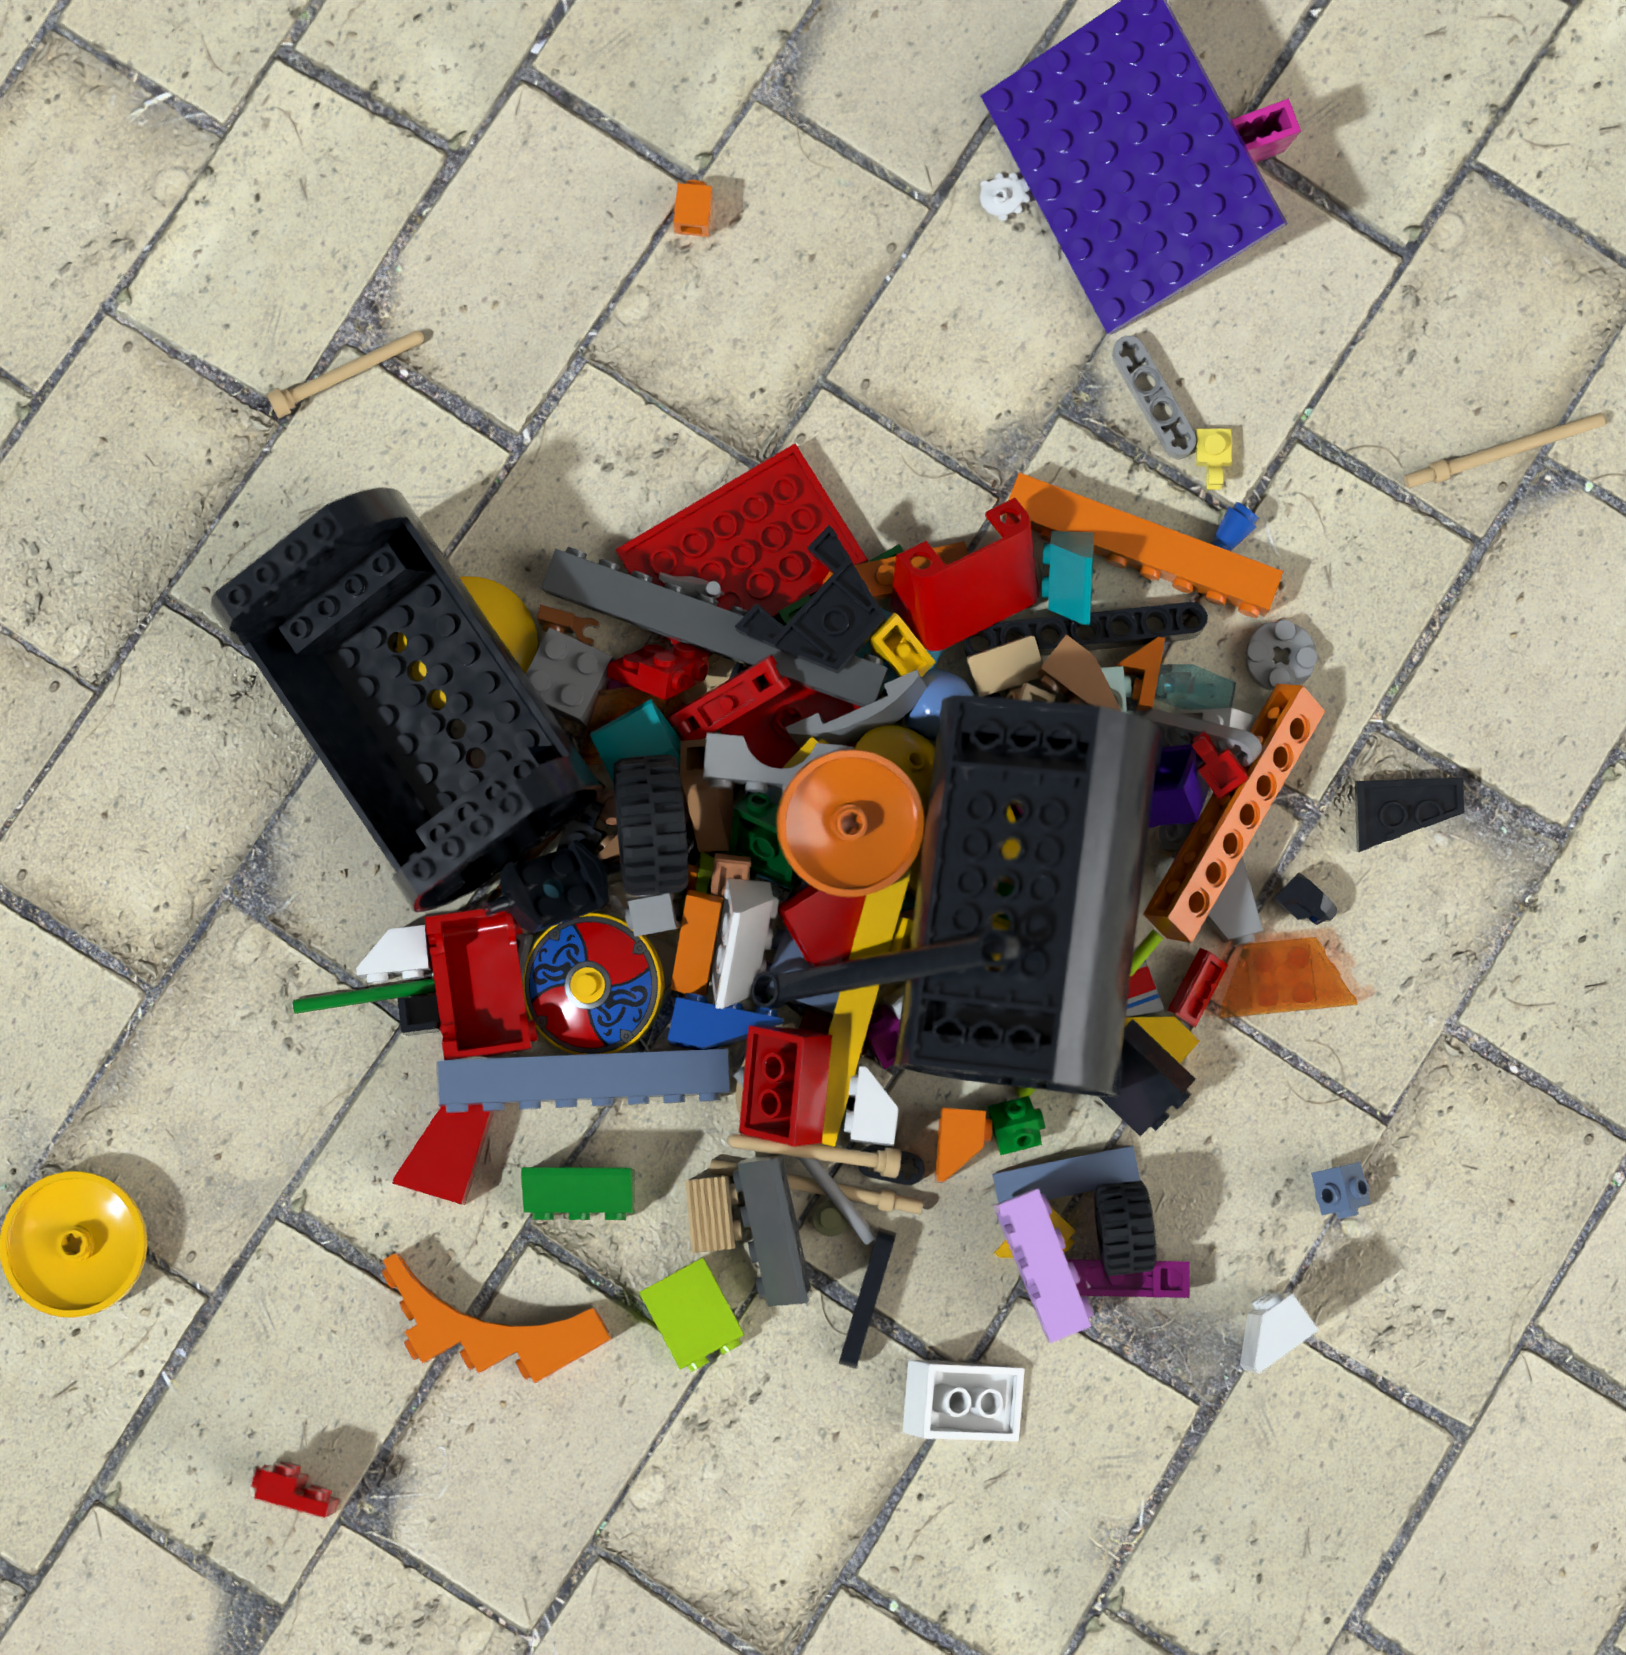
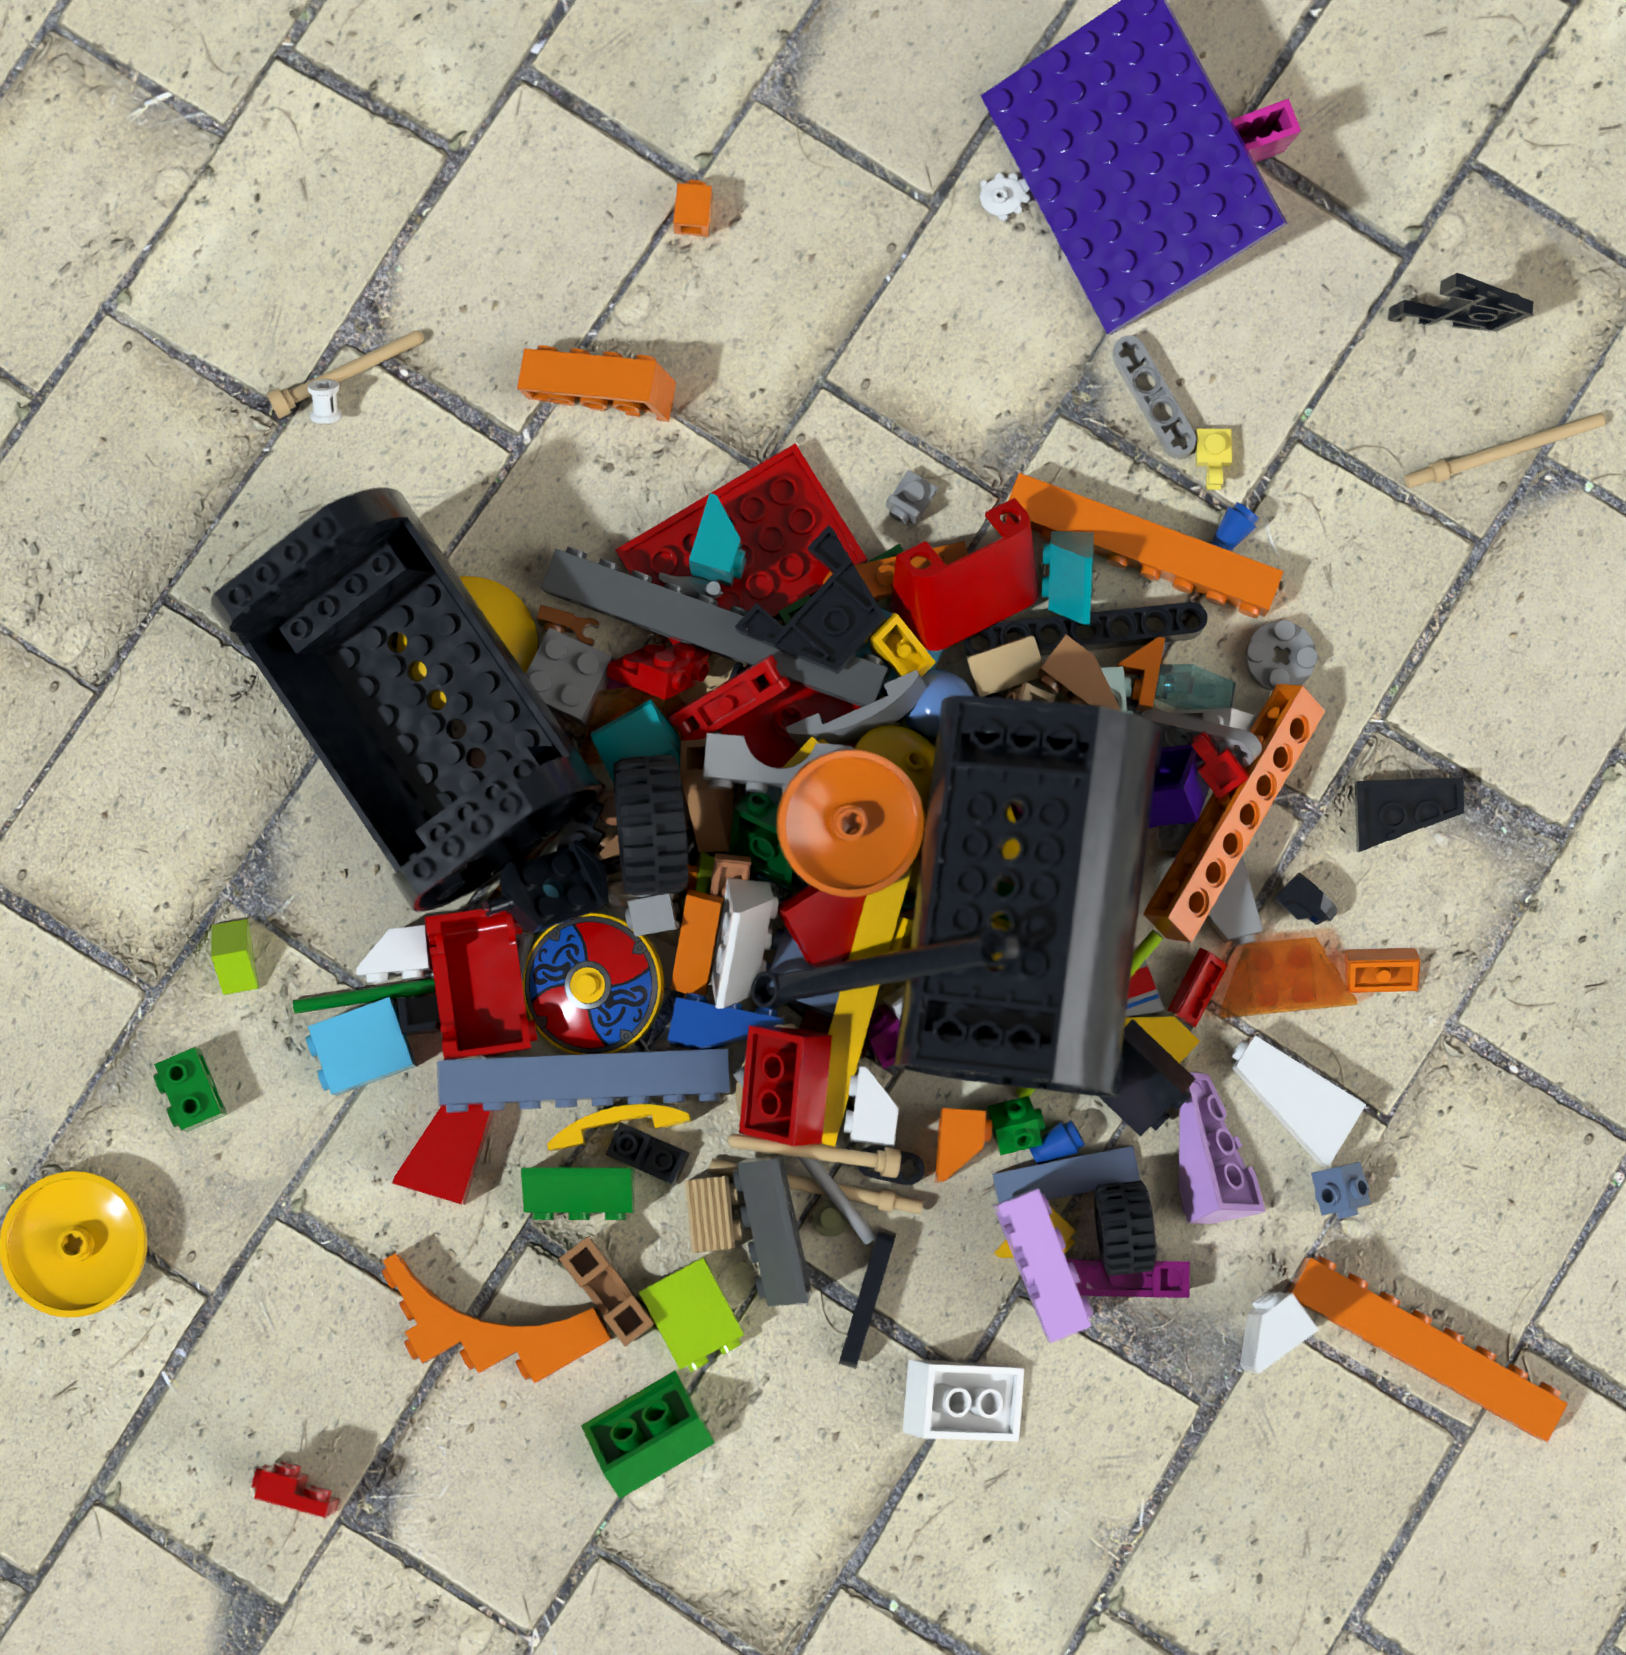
none -> green brick [153,1047,228,1132]
none -> lime slope [211,919,259,995]
none -> medium azure brick [306,997,417,1096]
none -> white bush [307,379,342,424]
none -> orange wedge [517,345,676,422]
none -> yellow slope [547,1104,691,1152]
none -> medium nougat arch [559,1236,655,1346]
none -> green slope [581,1371,715,1499]
none -> black slope [605,1122,690,1186]
none -> teal slope [689,493,746,587]
none -> light grey bracket [886,470,938,525]
none -> blue cone [1029,1120,1085,1165]
none -> lavender wedge [1179,1072,1266,1224]
none -> white slope [1232,1036,1366,1167]
none -> orange brick [1286,1255,1568,1442]
none -> orange slope [1345,948,1420,993]
none -> black wing [1388,273,1534,332]

